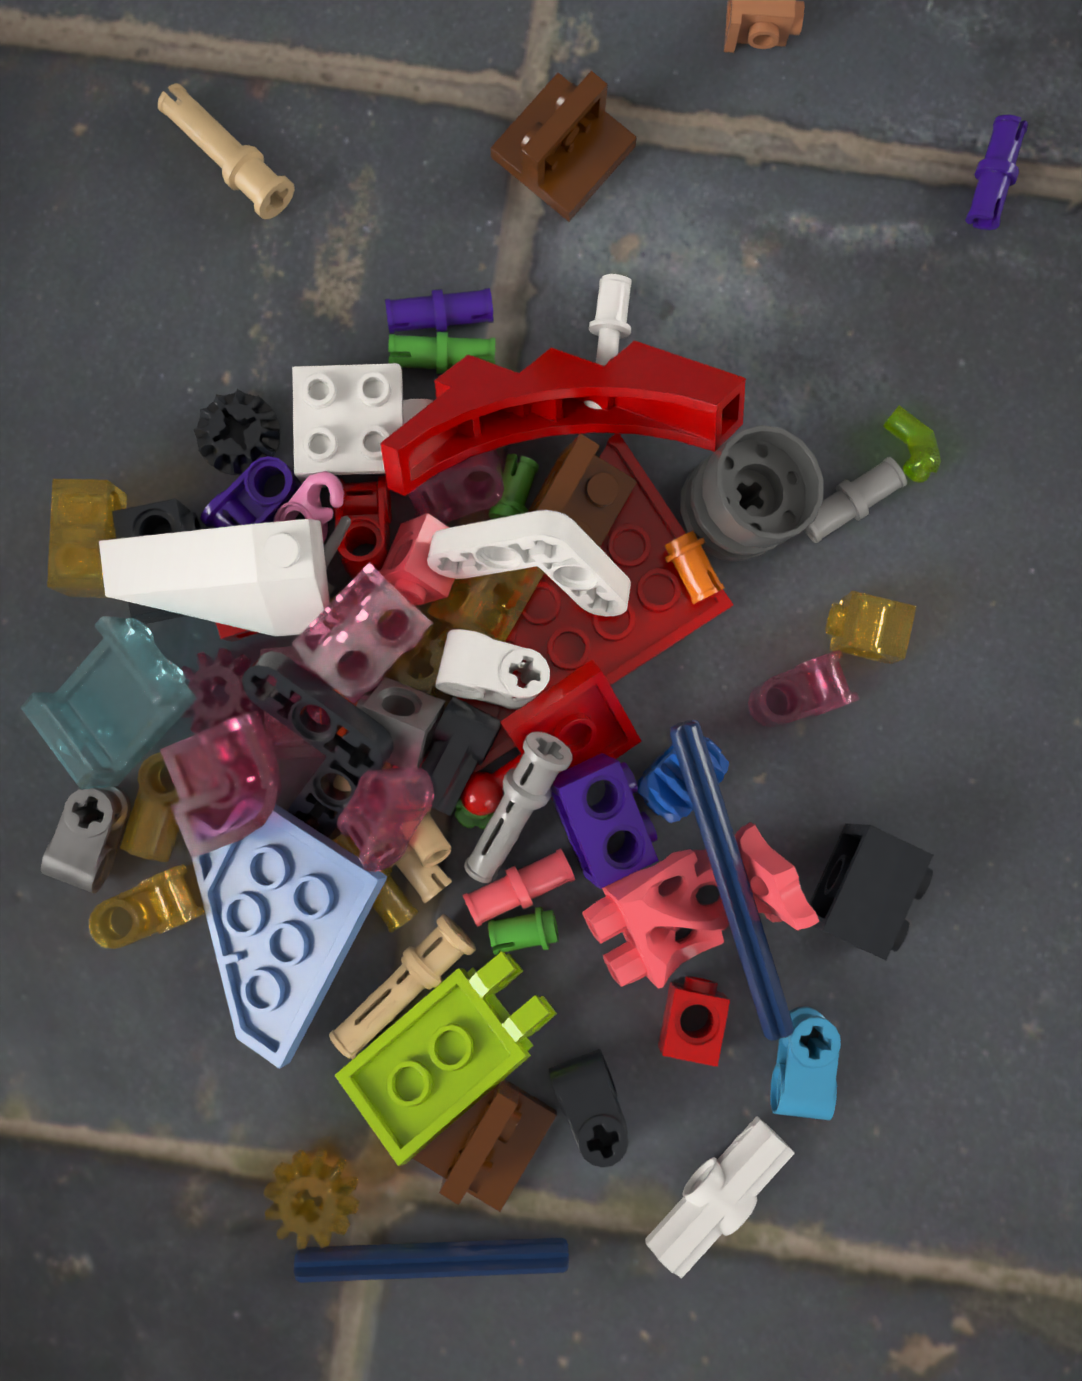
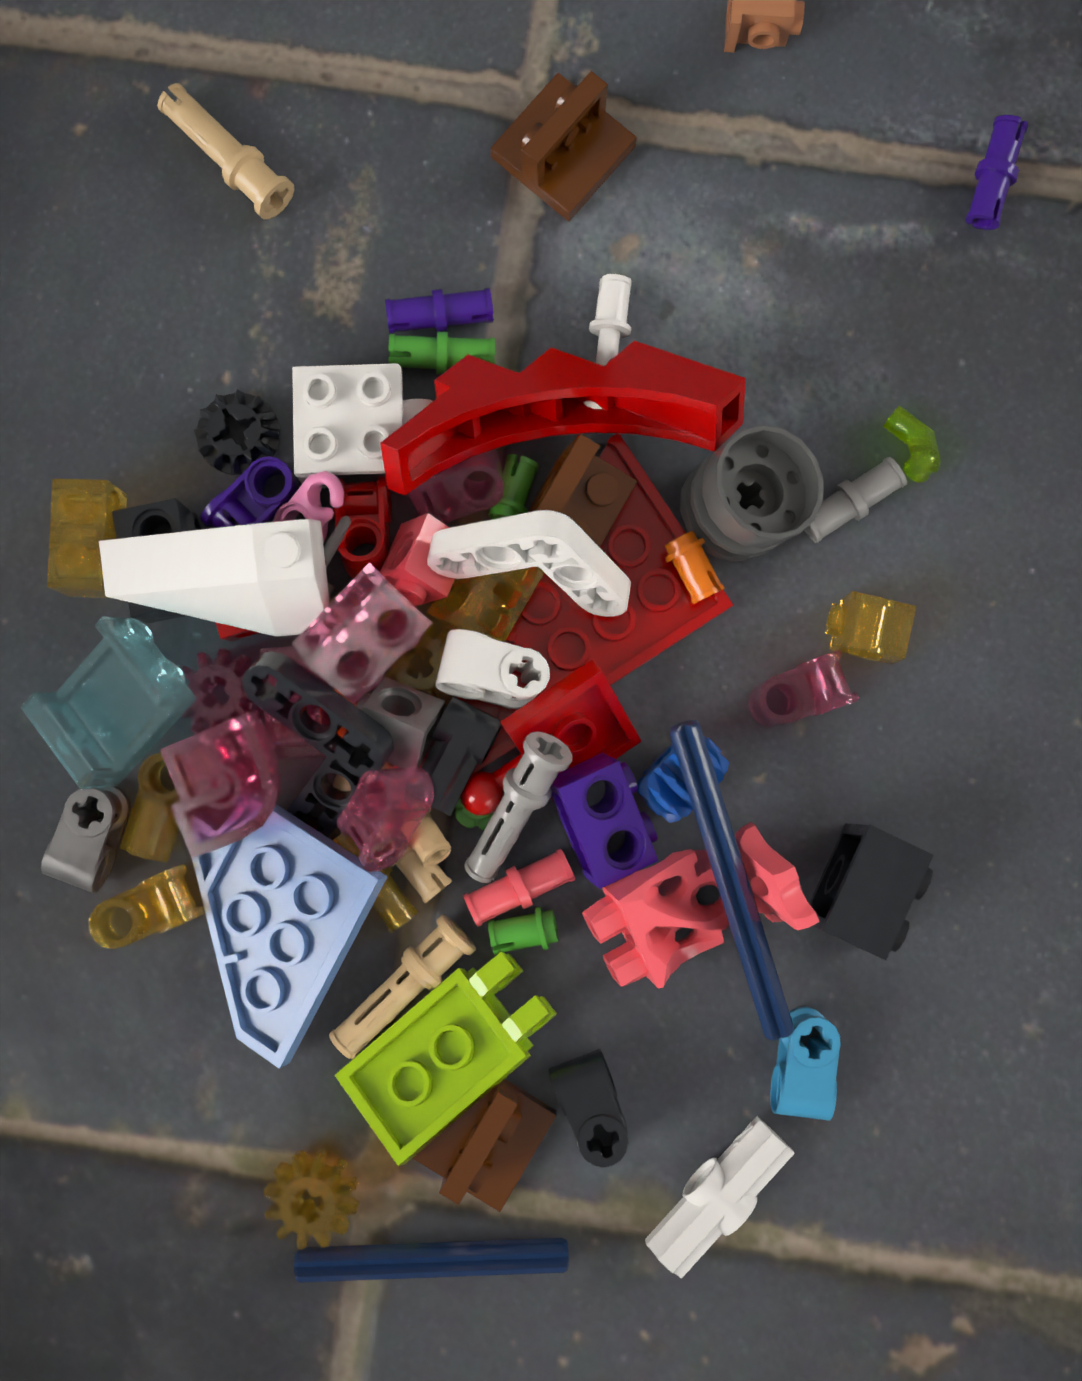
red brick [658,976,730,1067] -> none

